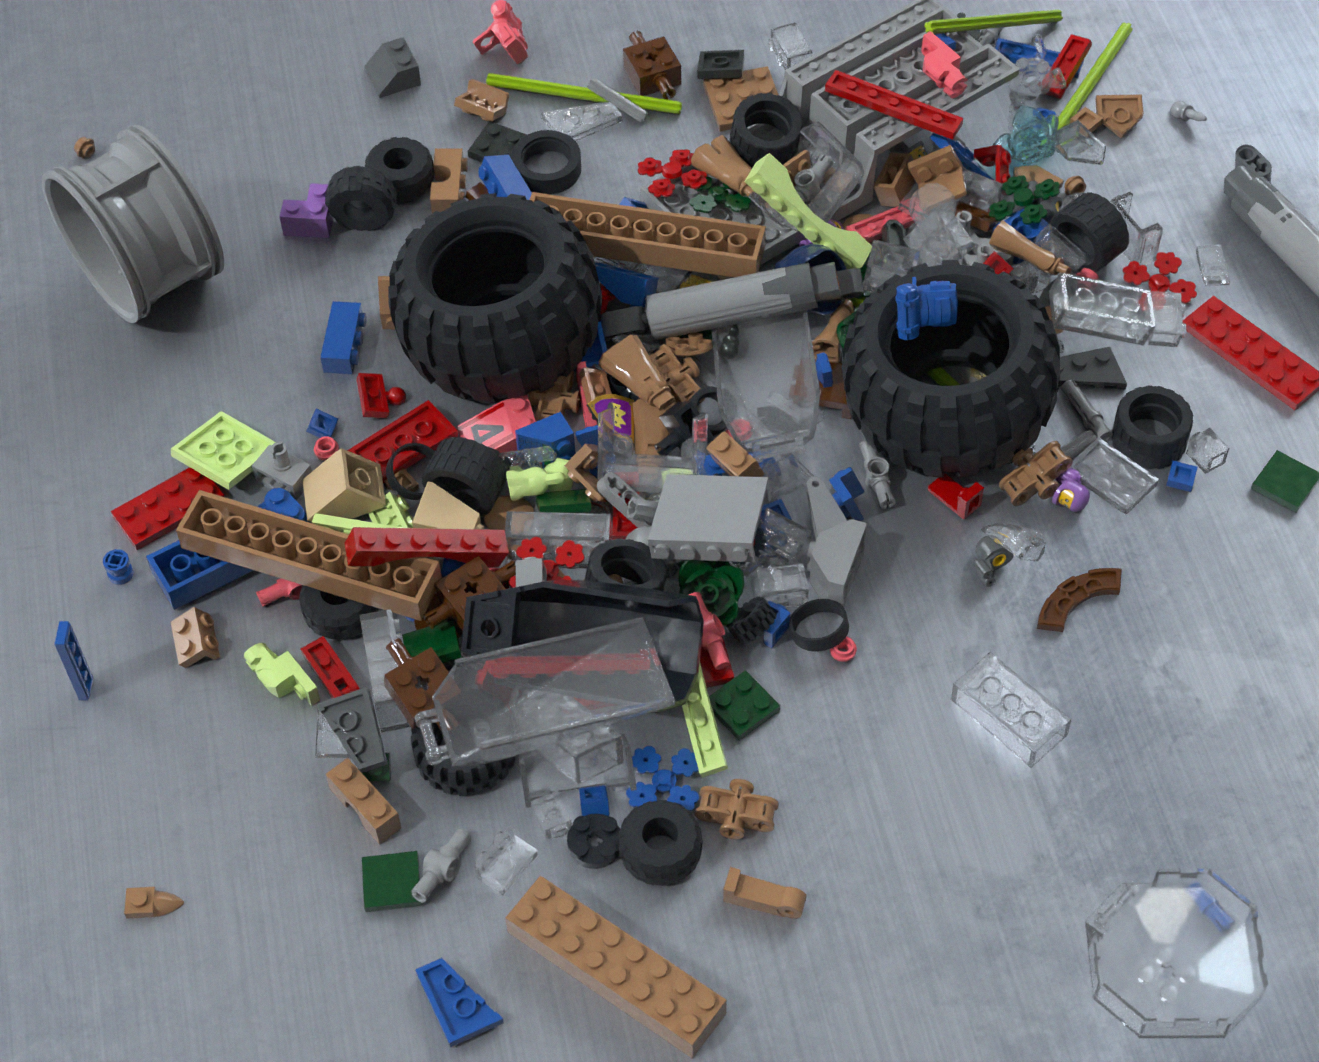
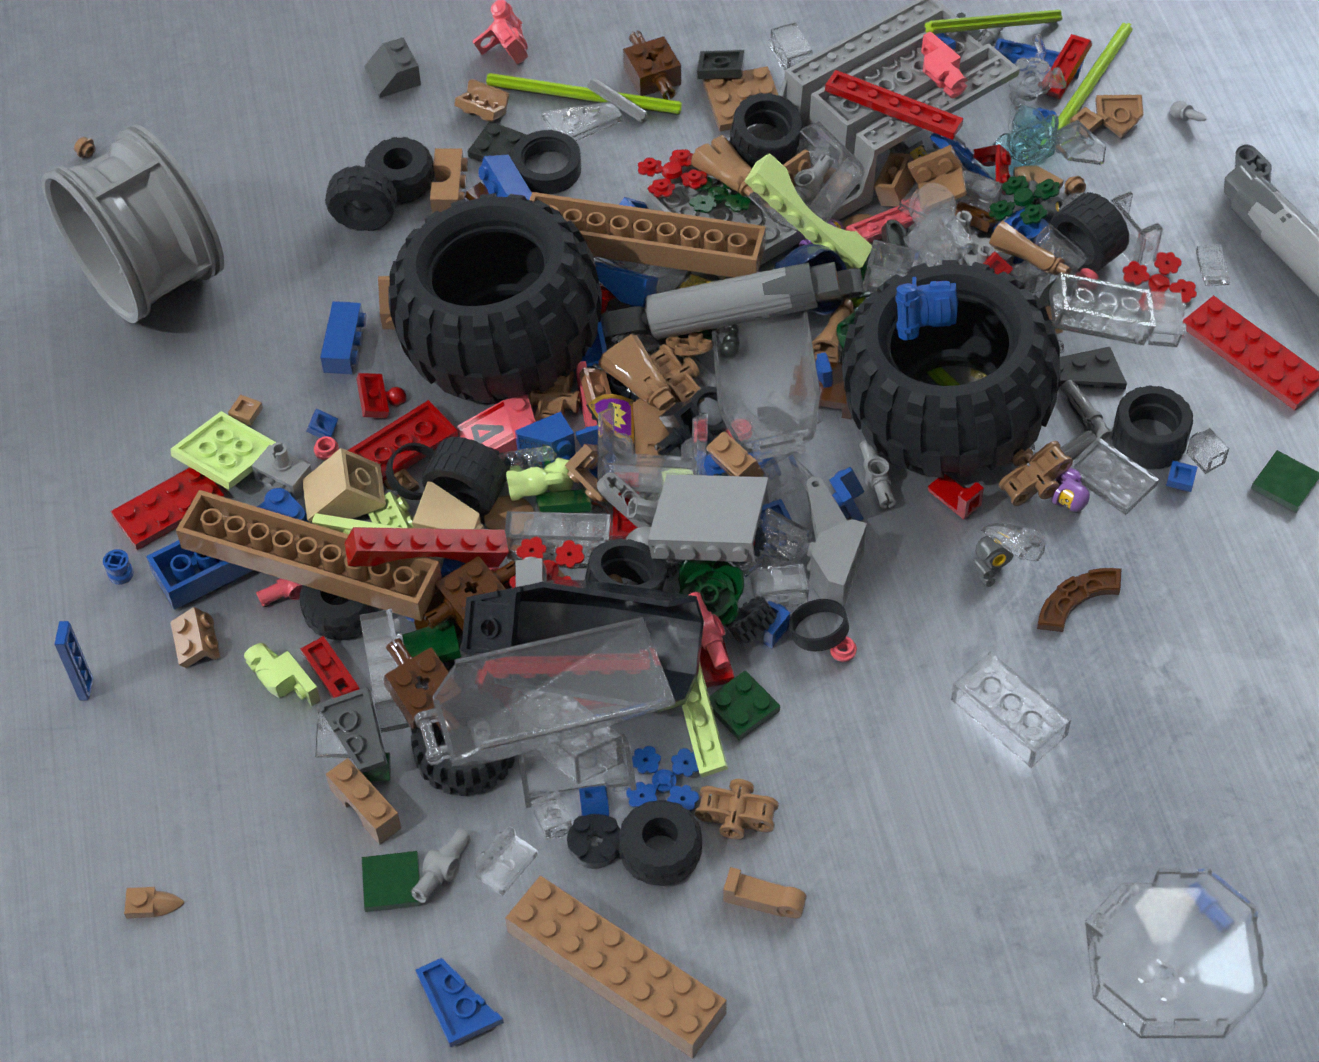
medium lavender brick [279,183,334,238] -> none
none -> medium nougat plate [228,394,263,426]

